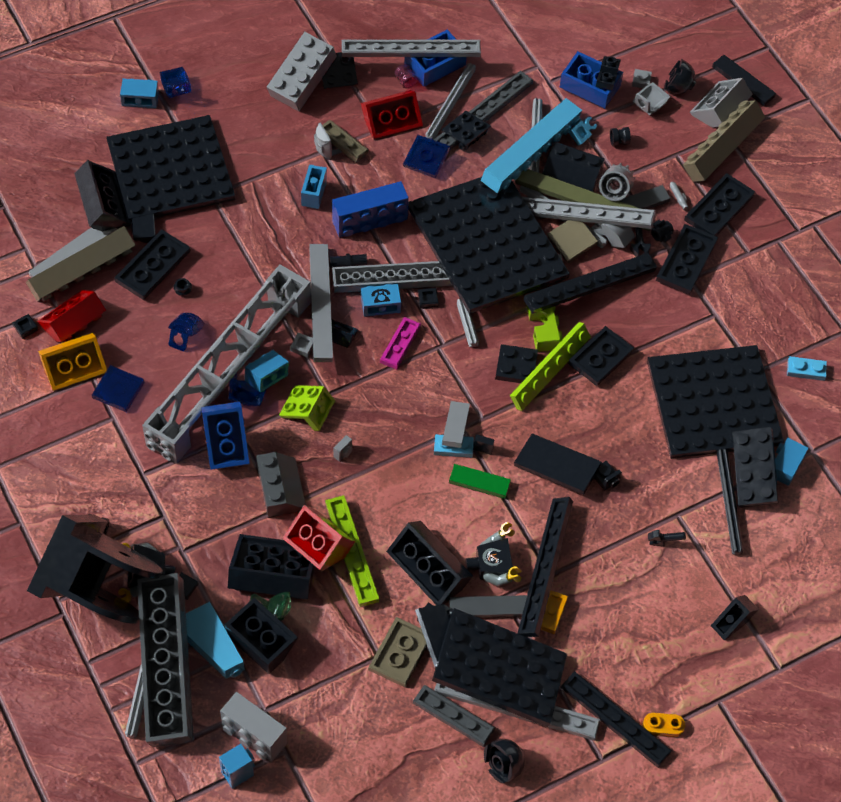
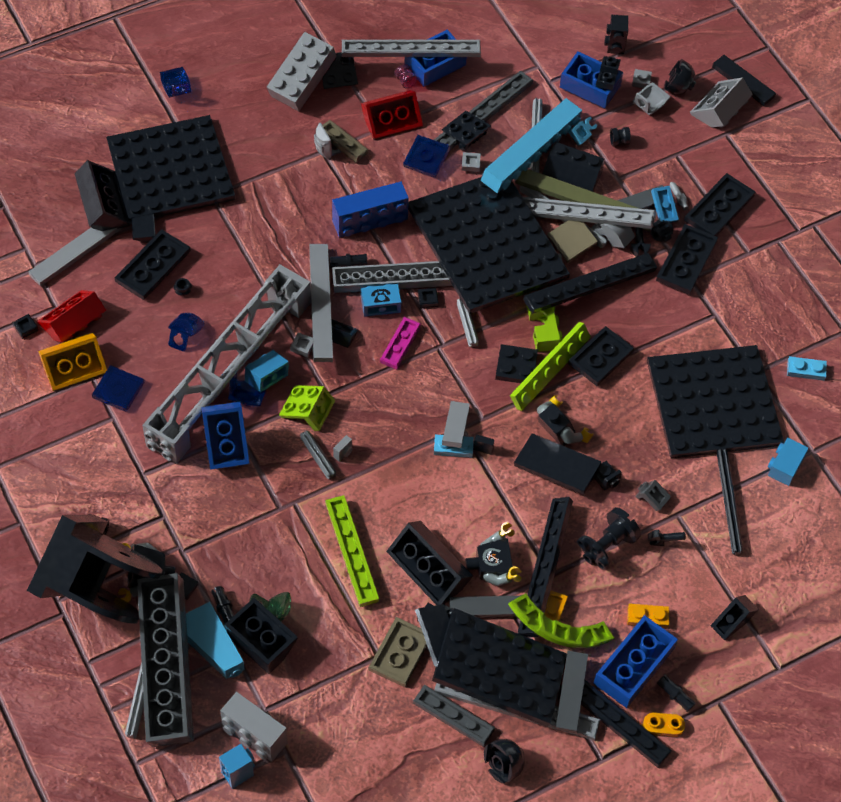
dark tan brick [26,226,135,302] -> none
dark azure brick [120,78,159,108] -> none
black slope [228,534,315,599] -> none
dark grey slope [256,452,306,518] -> none
red slope [282,505,355,571] -> none
dark azure brick [301,165,327,209] -> none
light grey axle [425,63,476,141] -> none
green tile [449,464,511,499] -> none
light grey gear [599,163,636,201] -> none
dark tan brick [683,100,765,182] -> none
black plate [733,427,779,508] -> none
none -> black pin [211,586,235,623]
none -> dark grey axle [300,430,336,479]
none -> light grey plate [462,152,481,172]
none -> lime tile [508,593,614,648]
none -> torso [537,395,594,446]
none -> dark grey tile [555,651,588,734]
none -> black piece [577,507,641,570]
none -> blue brick [593,615,678,708]
none -> black brick [604,14,628,54]
none -> light orange plate [627,604,669,628]
none -> dark grey bracket [636,480,671,511]
none -> dark azure plate [651,186,679,223]
none -> black pin [656,674,696,712]

